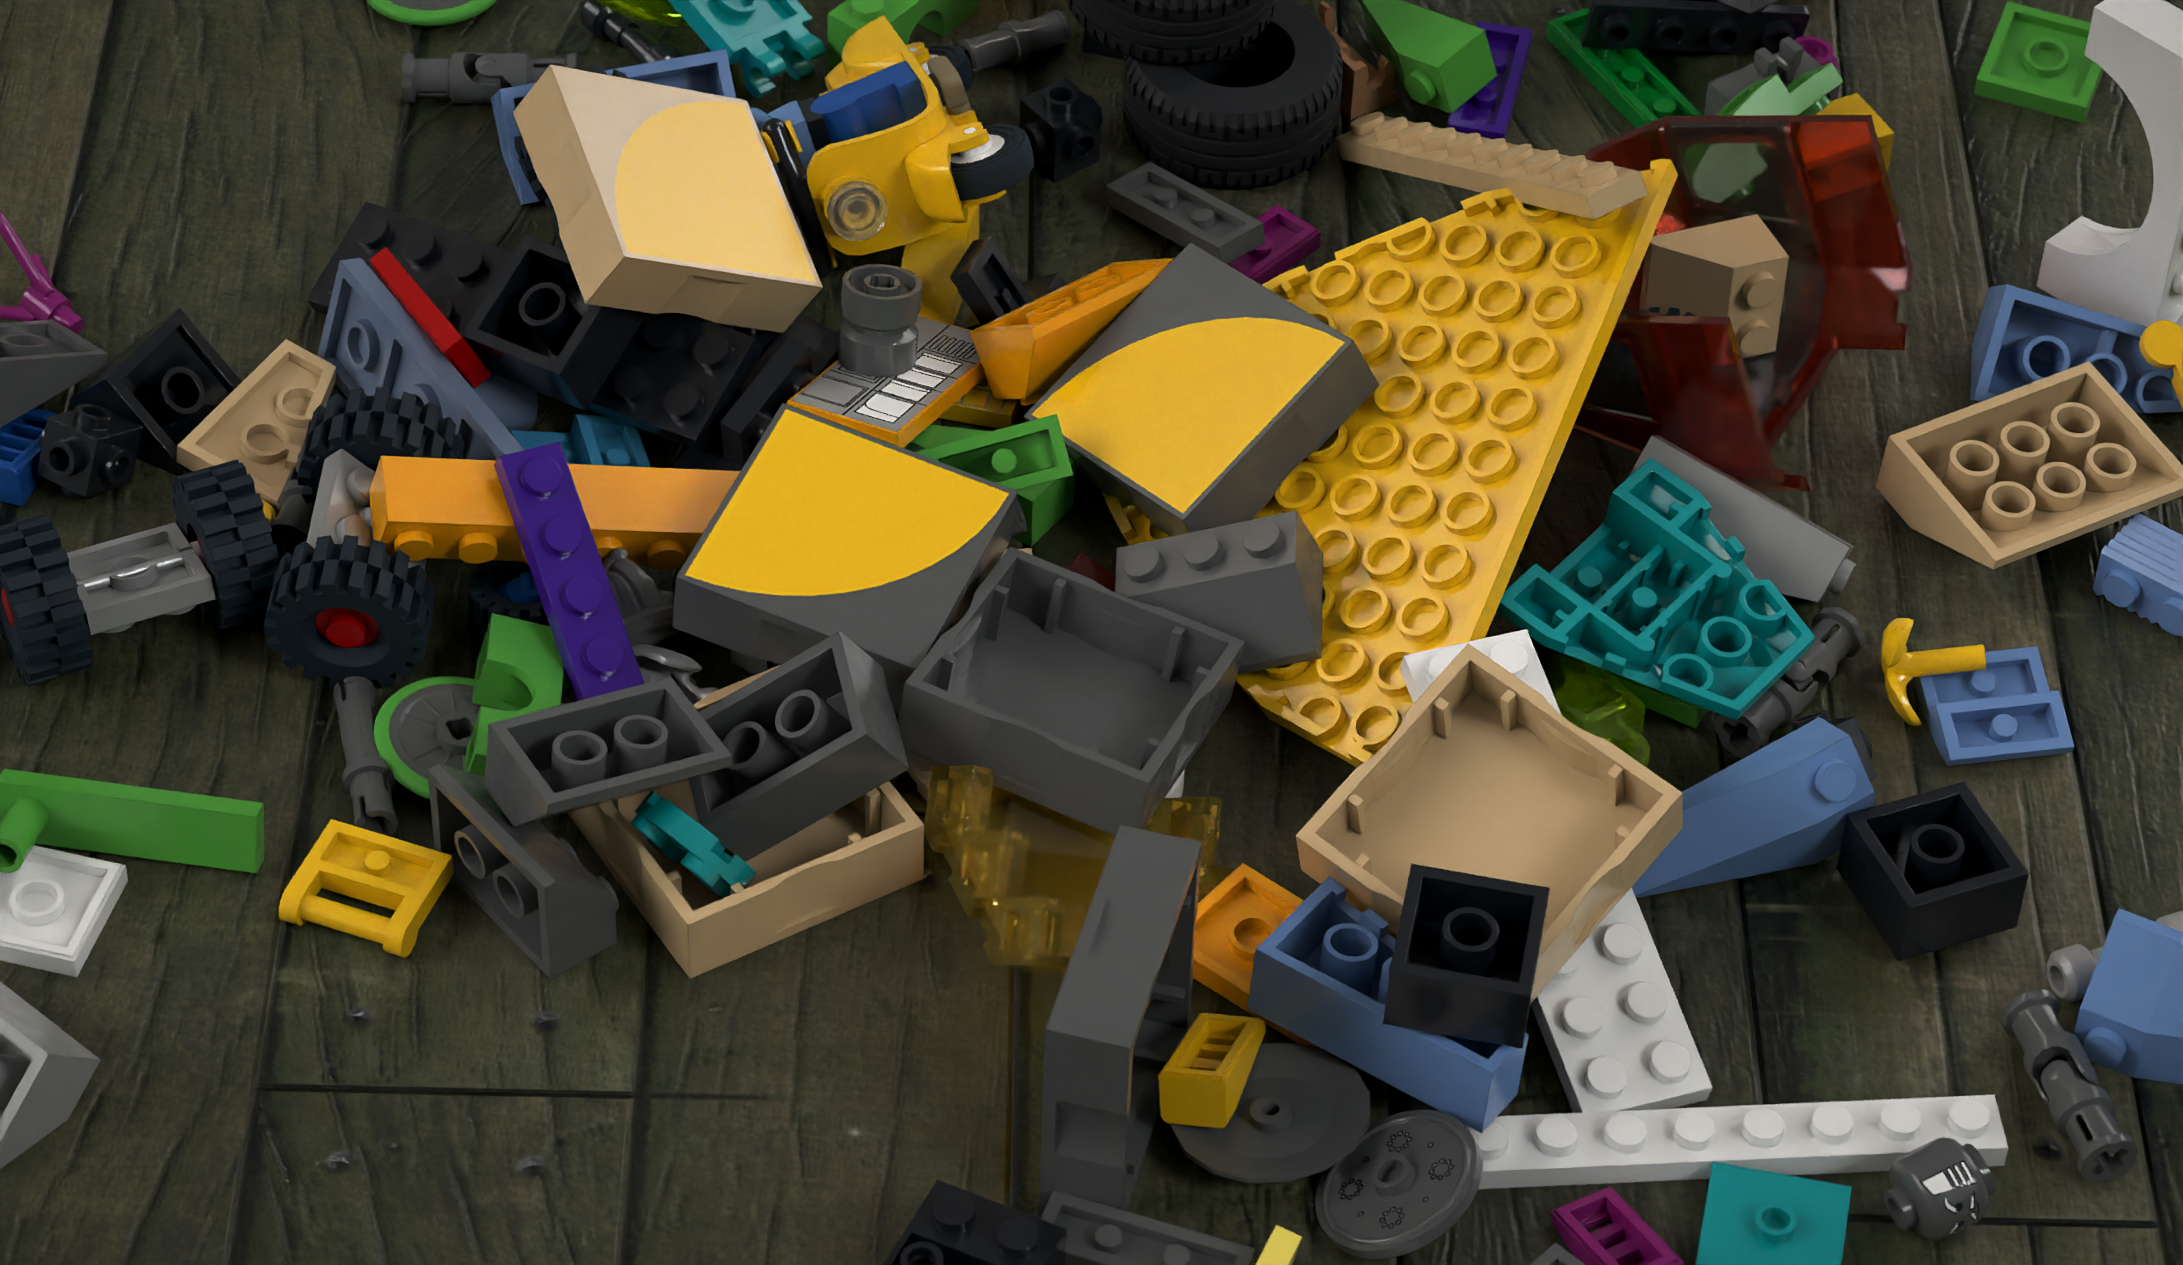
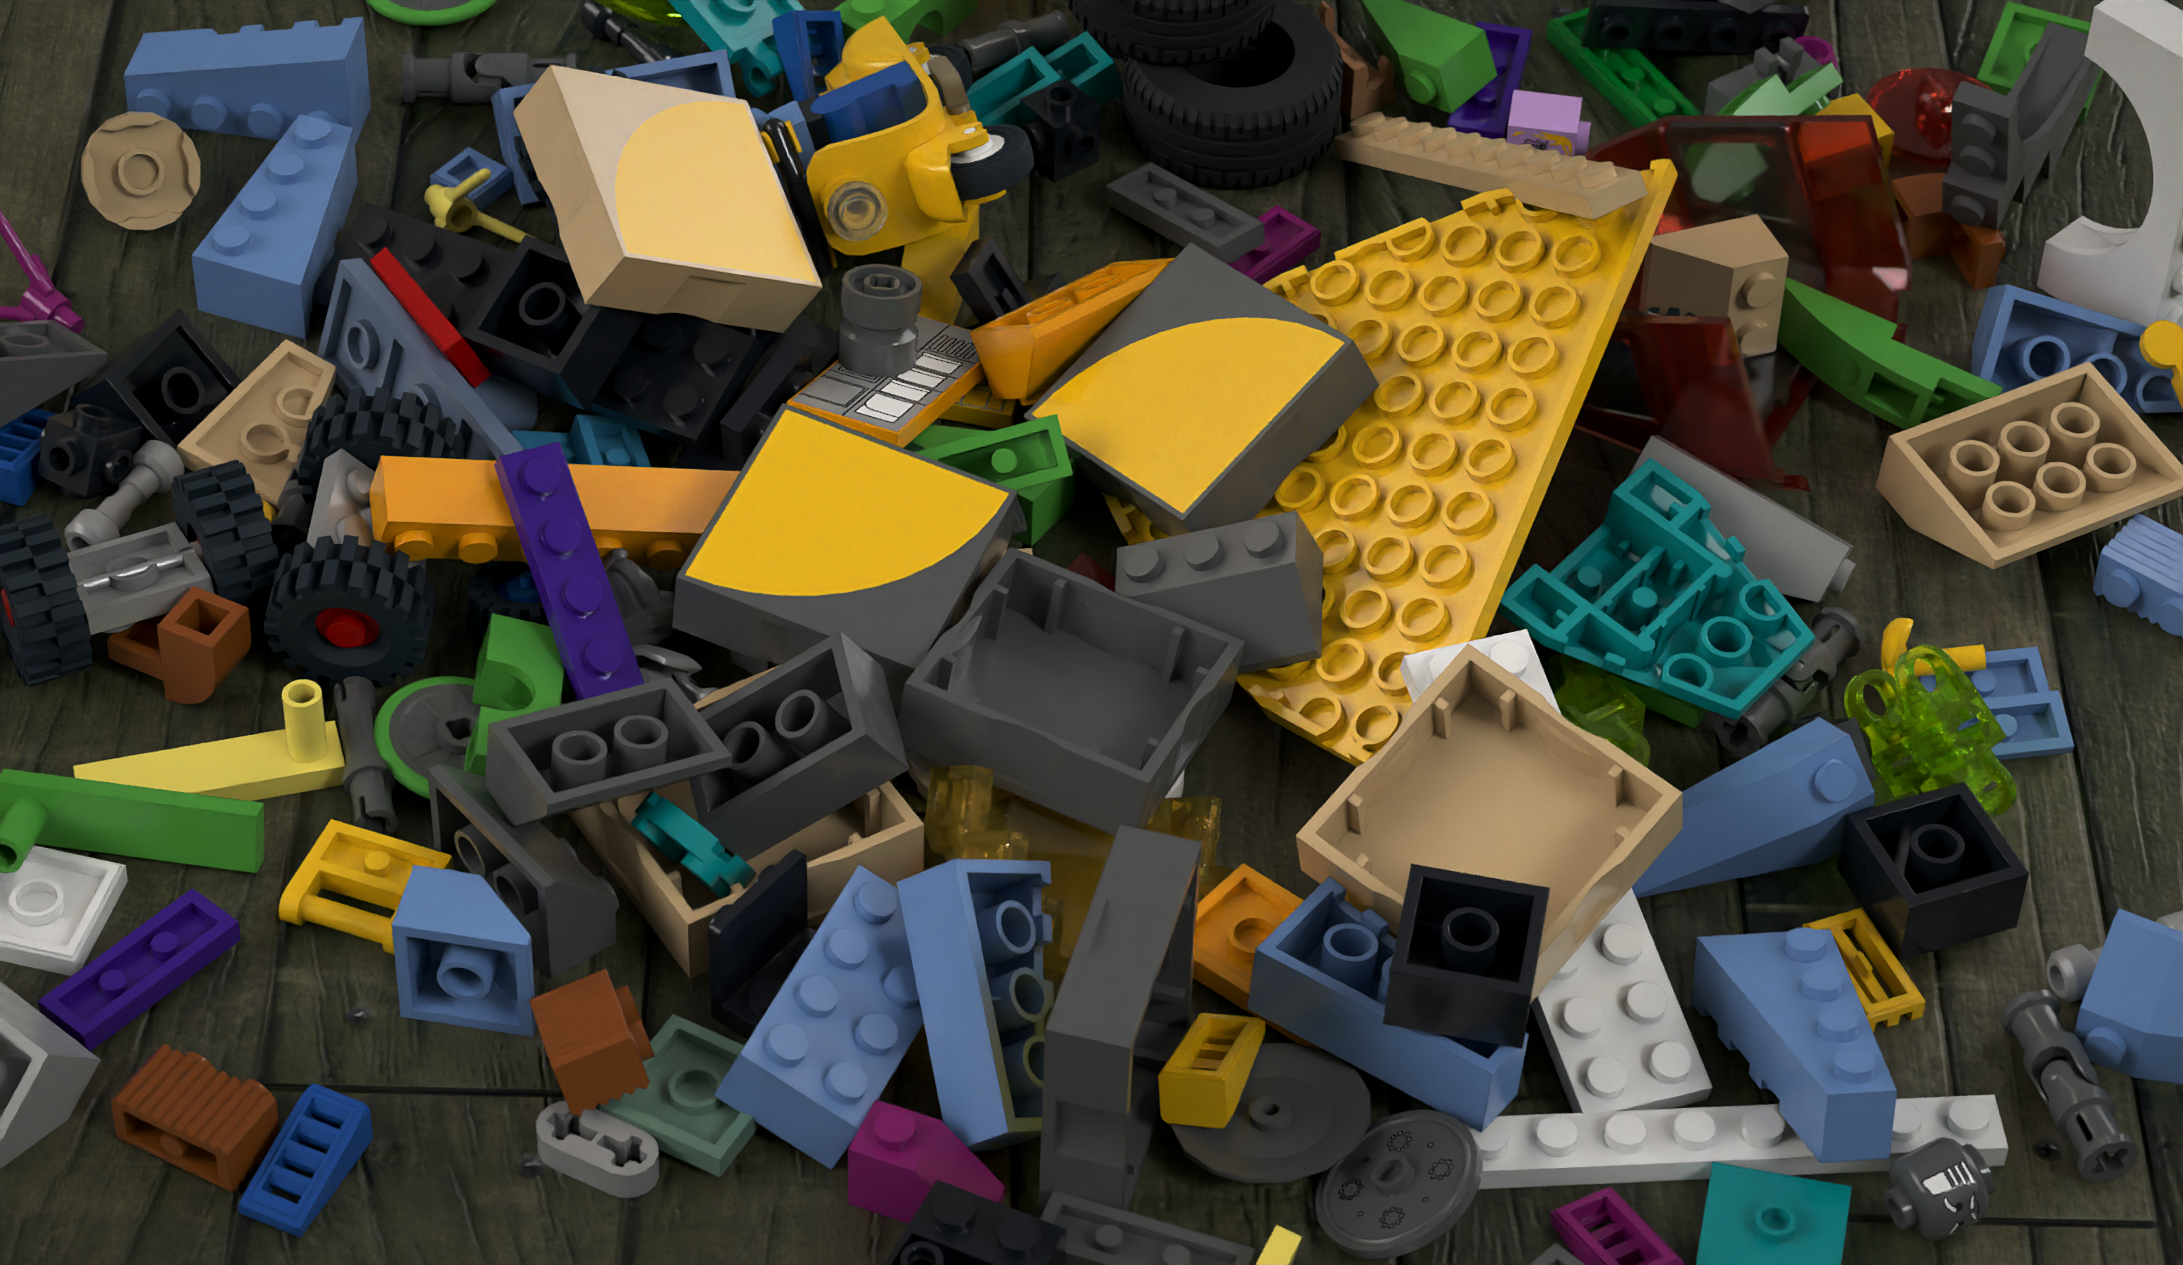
none -> dark purple plate [38,888,241,1052]
none -> light grey piece [64,440,184,551]
none -> light yellow piece [73,679,346,801]
none -> tan tile [81,112,201,230]
none -> dark orange brick [107,586,251,704]
none -> dark orange brick [111,1043,280,1192]
none -> medium blue wedge [123,17,371,145]
none -> medium blue wedge [191,114,358,340]
none -> blue slope [238,1083,373,1238]
none -> medium blue slope [392,865,537,1037]
none -> light yellow plant [424,168,537,243]
none -> medium blue tile [430,147,514,211]
none -> dark orange brick [529,969,655,1116]
none -> light grey beam [536,1101,660,1198]
none -> sand green plate [600,1014,760,1178]
none -> black bracket [707,849,816,1040]
none -> medium blue brick [714,865,924,1170]
none -> blue slope [772,10,845,103]
none -> magenta slope [848,1100,1005,1224]
none -> medium blue wedge [897,859,1054,1152]
none -> teal slope [966,31,1123,127]
none -> lavender brick [1506,90,1591,157]
none -> medium blue wedge [1691,927,1897,1163]
none -> bright green slope [1777,277,2003,430]
none -> yellow tile [1803,907,1926,1032]
none -> clear neon green piece [1844,644,2017,816]
none -> clear red shield [1866,68,1993,167]
none -> dark orange brick [1884,173,2006,290]
none -> dark grey arch [1942,22,2101,230]

